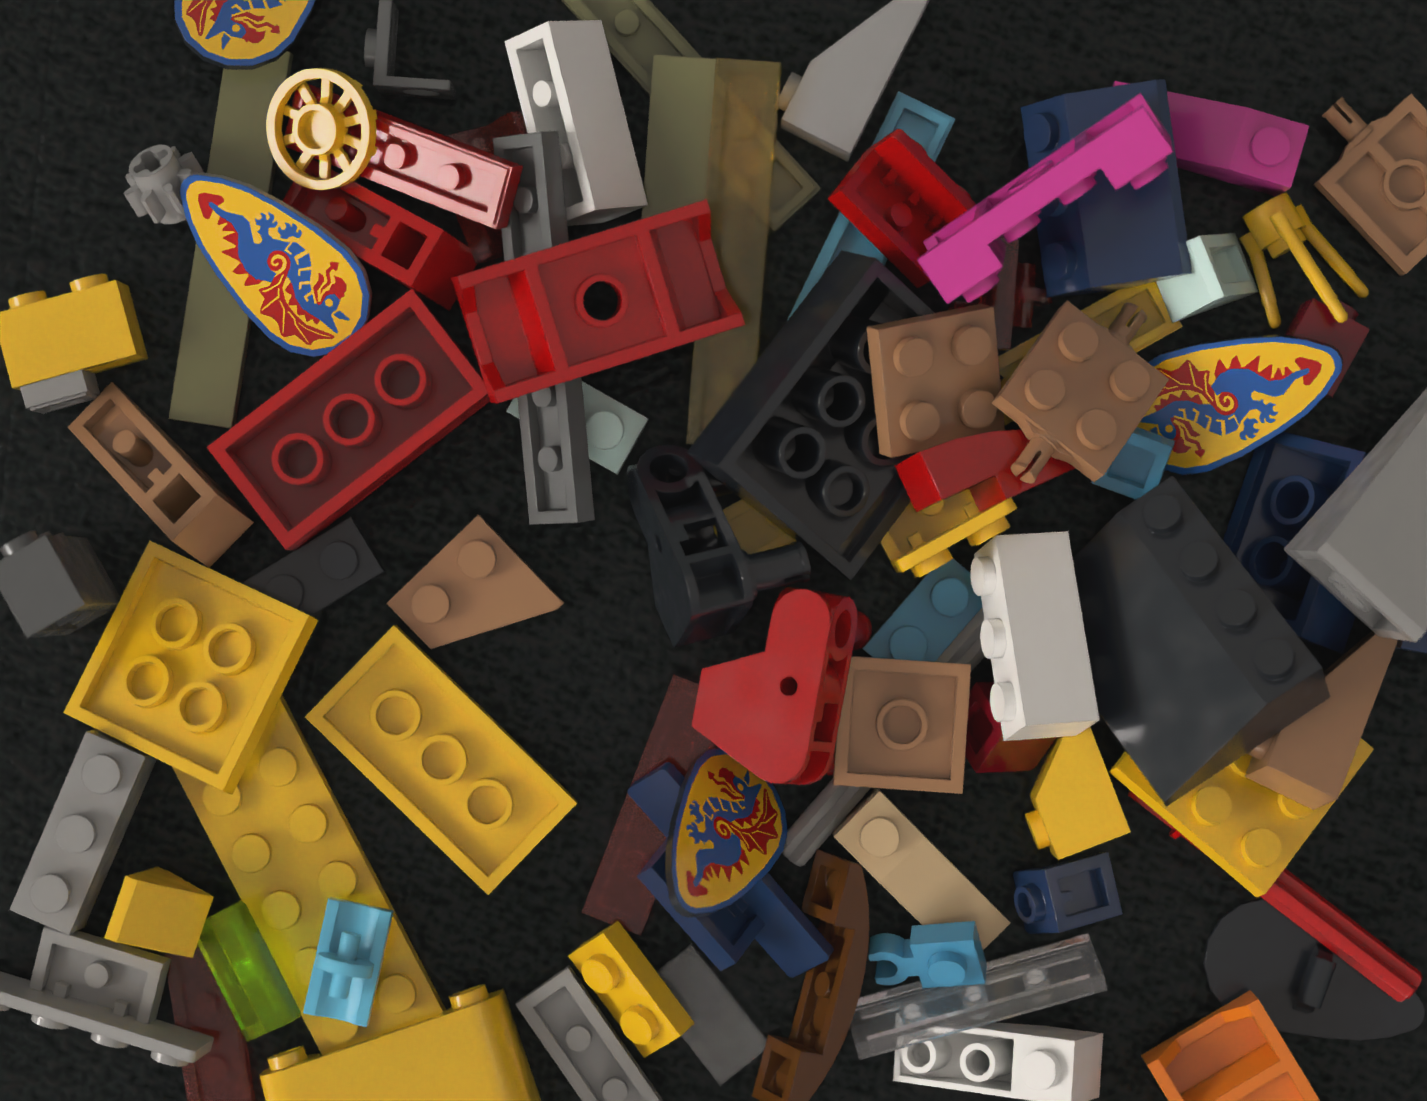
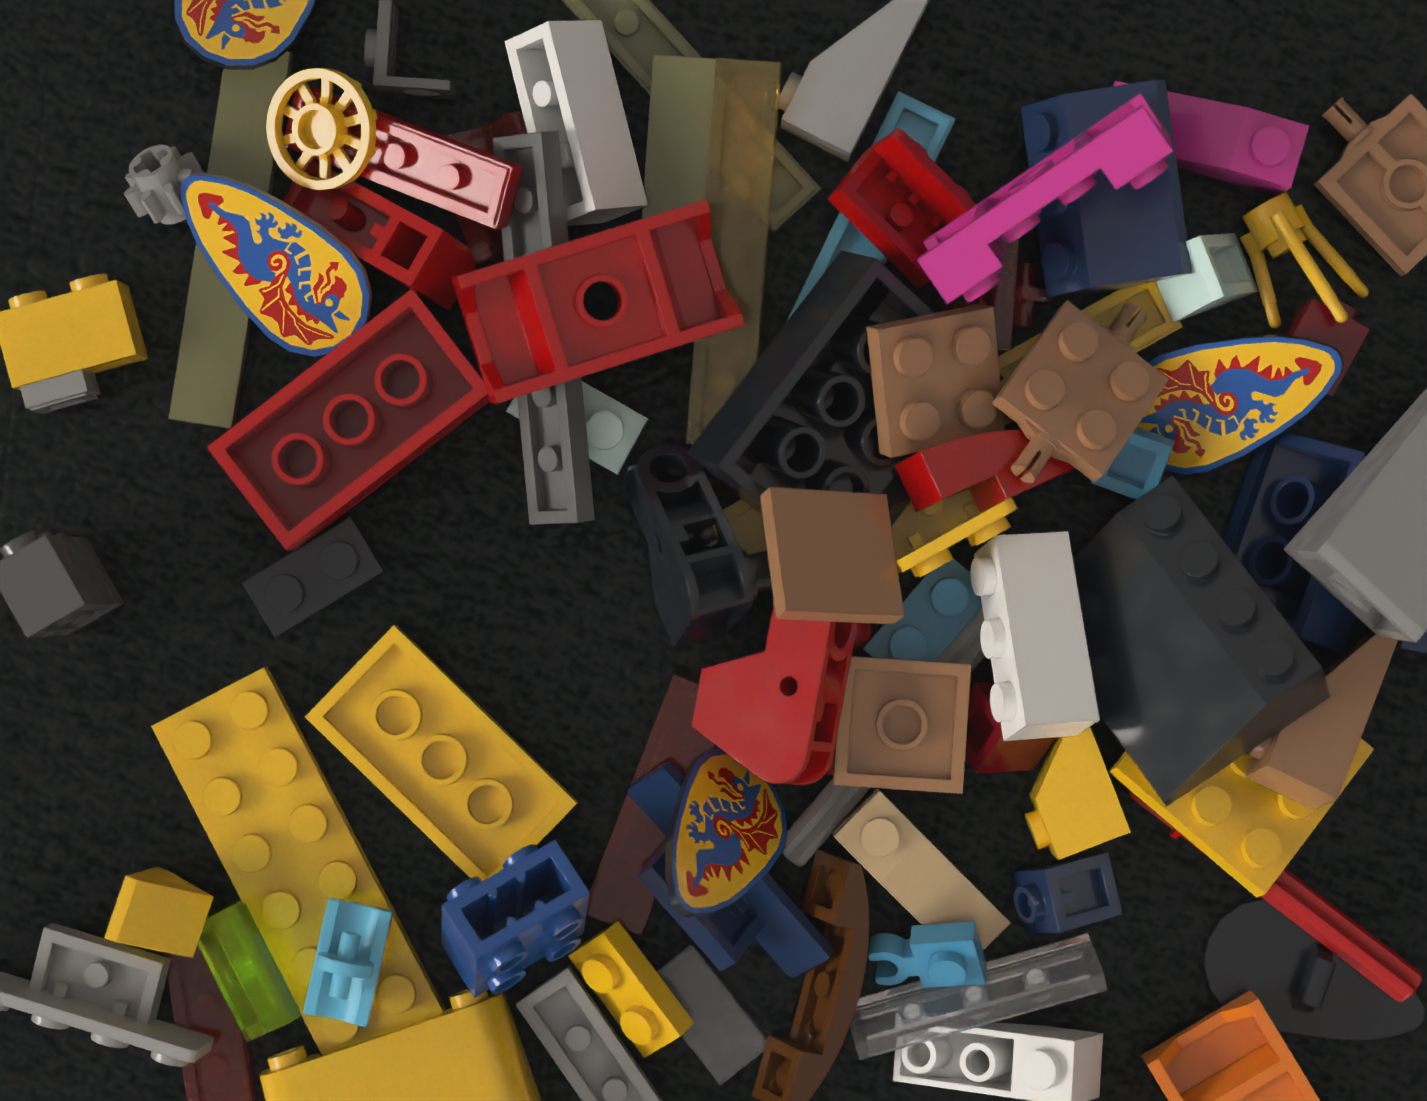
light grey brick [10,729,157,935] -> none
yellow plate [63,541,318,795] -> none
medium nougat slope [68,382,254,568] -> none
medium nougat wing [387,515,564,649] -> none
none -> blue brick [441,840,590,998]
none -> medium nougat tile [760,487,904,624]

